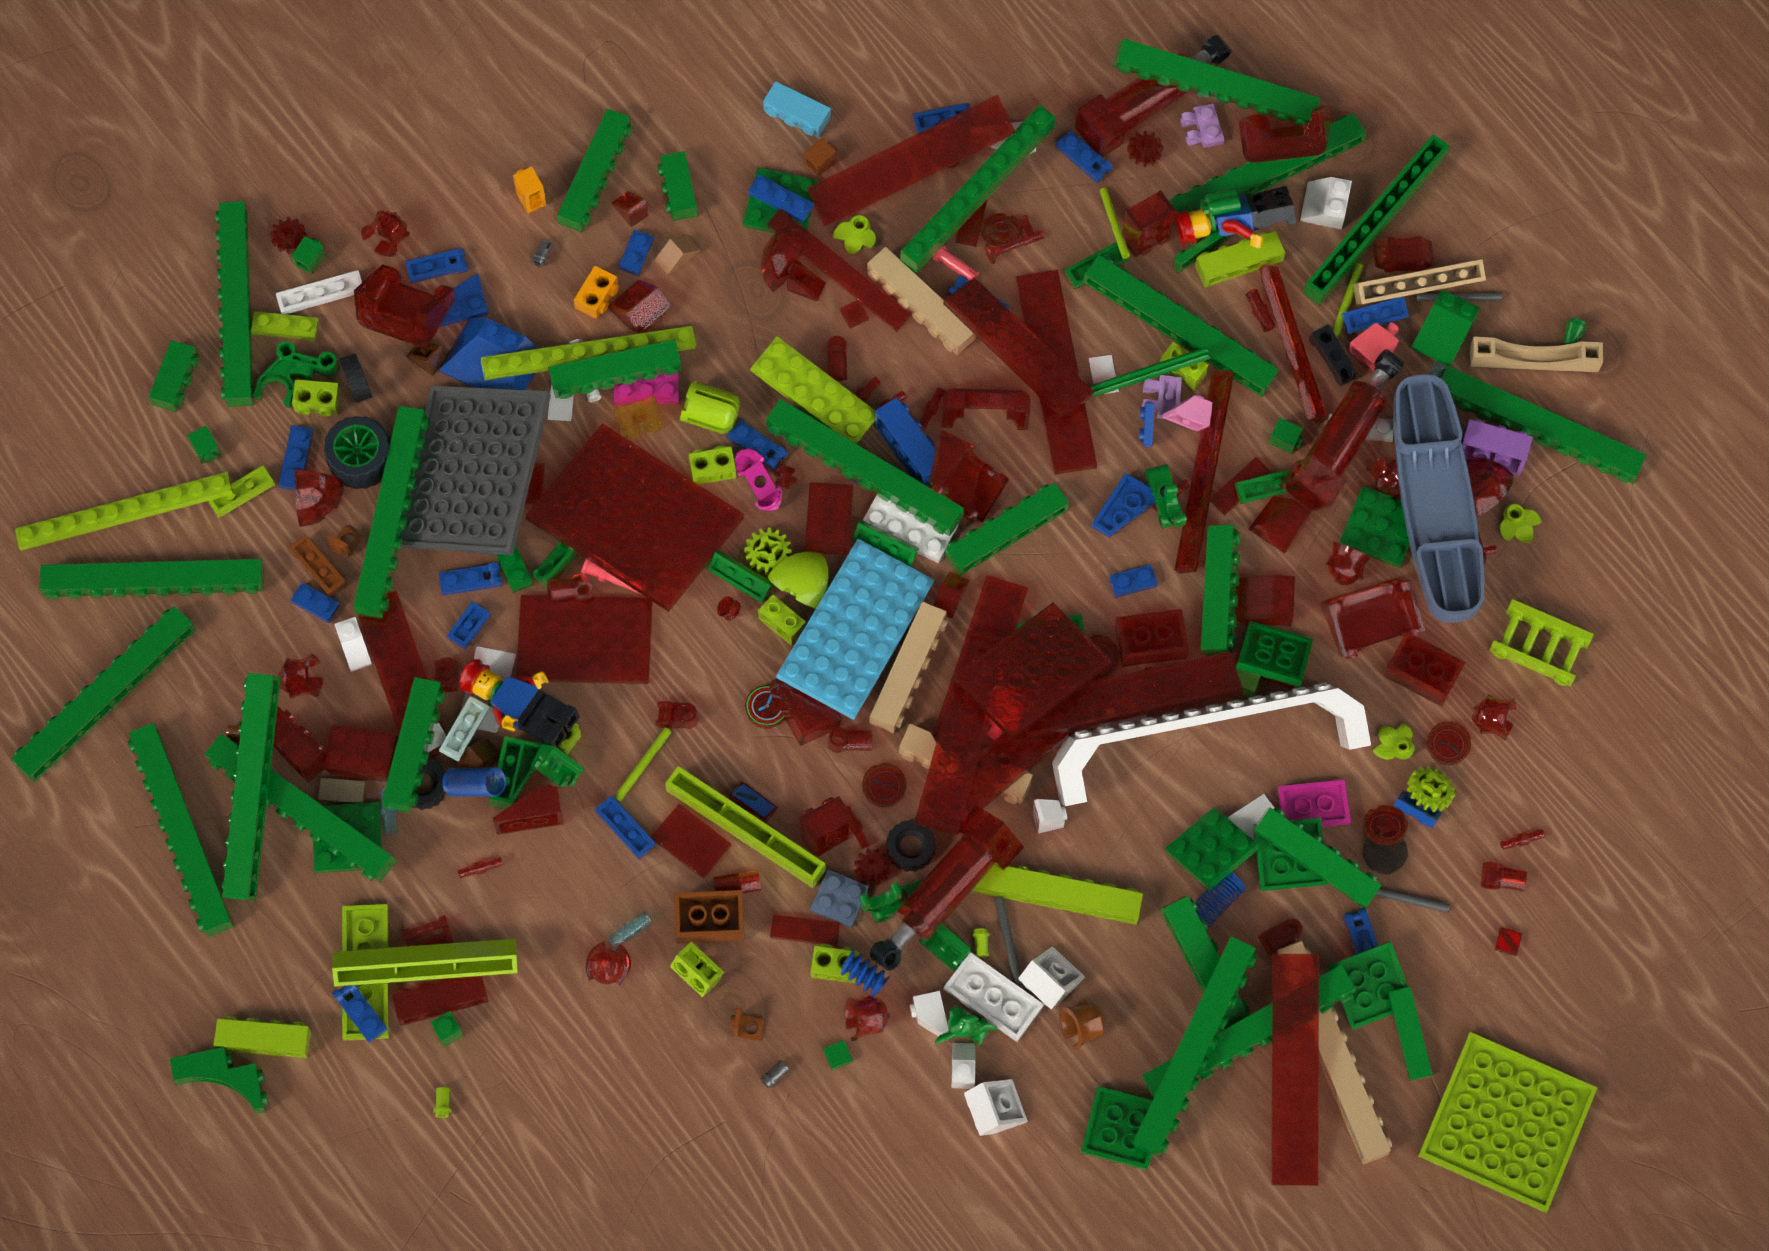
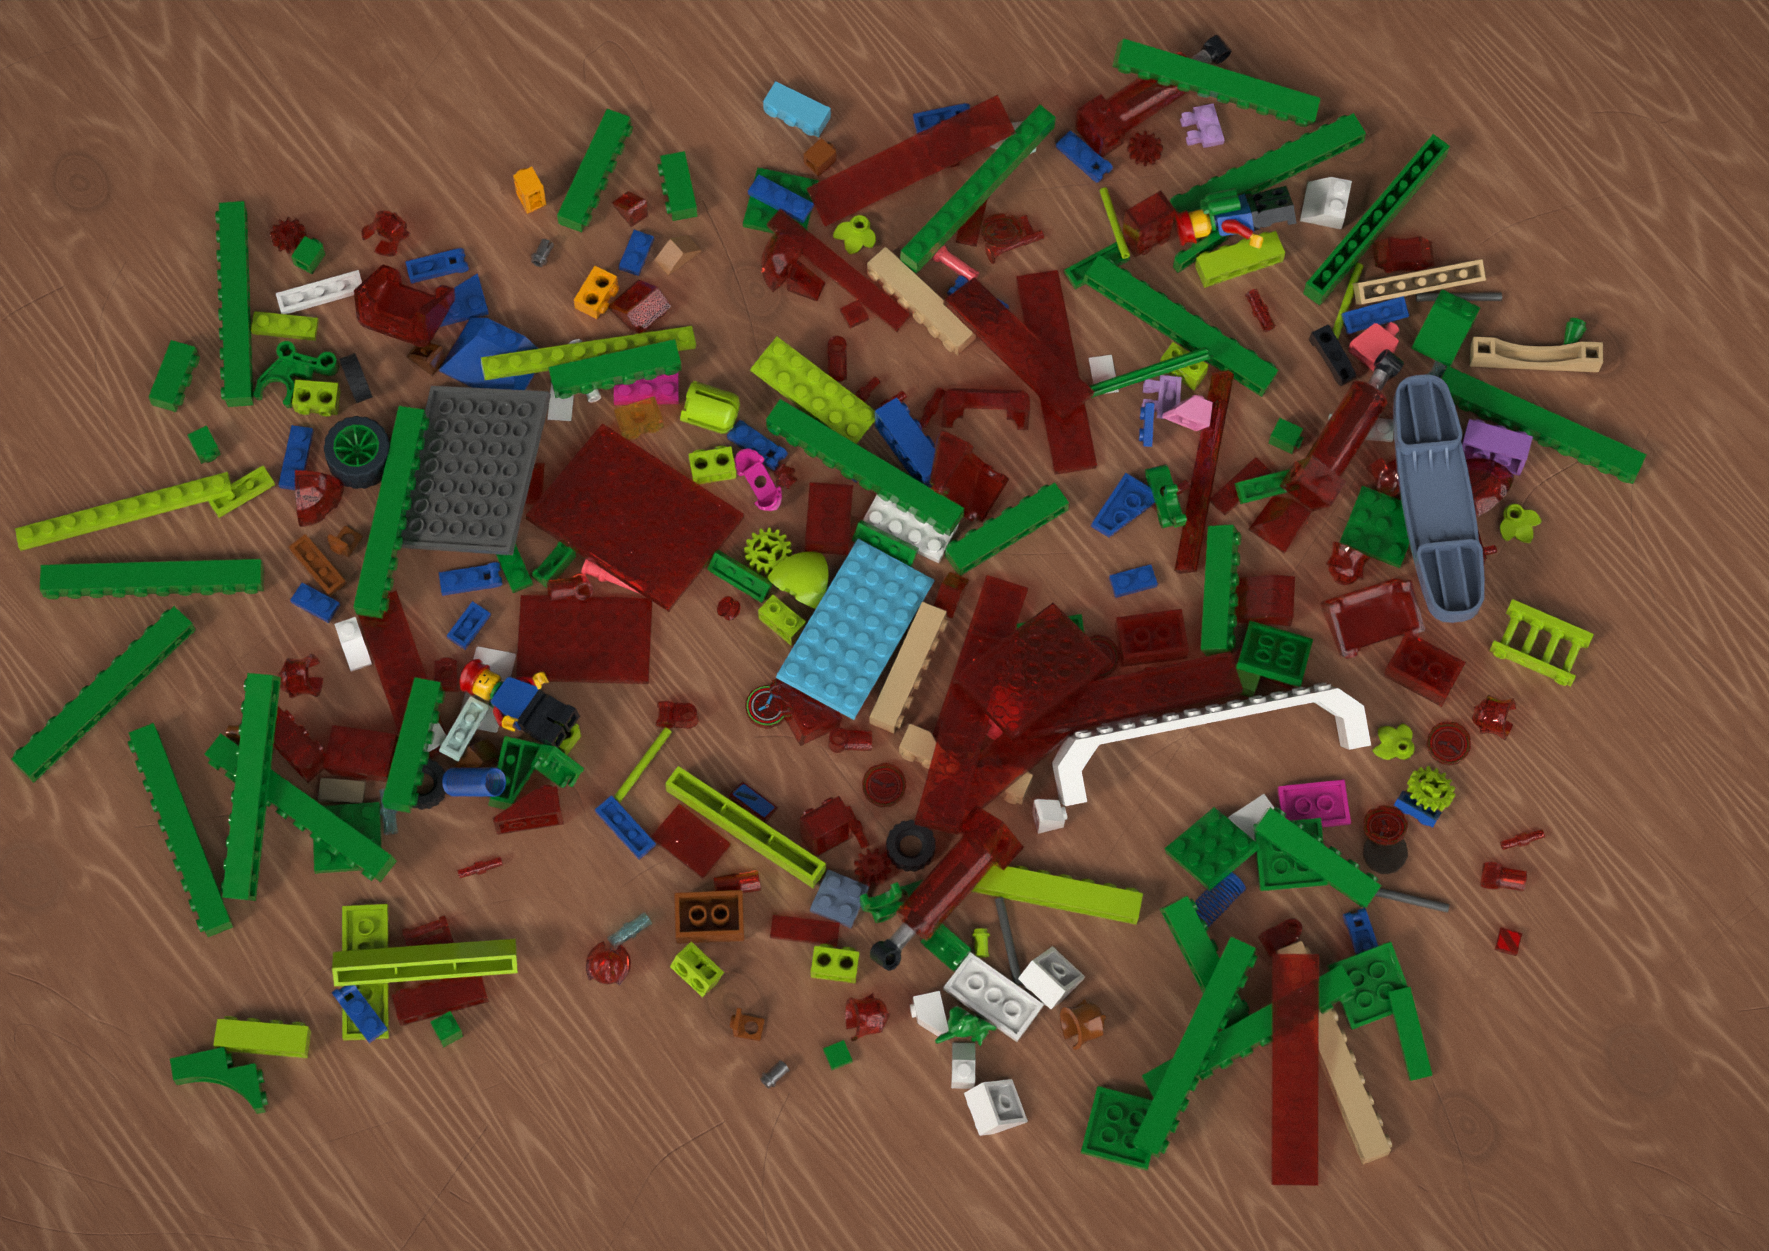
lime pin [433,1087,451,1118] -> none
blue piece [841,949,891,997] -> none
clear red windscreen [1239,105,1332,163] -> none
clear red plate [1259,264,1328,423] -> none
lime plate [1418,1032,1597,1213] -> none

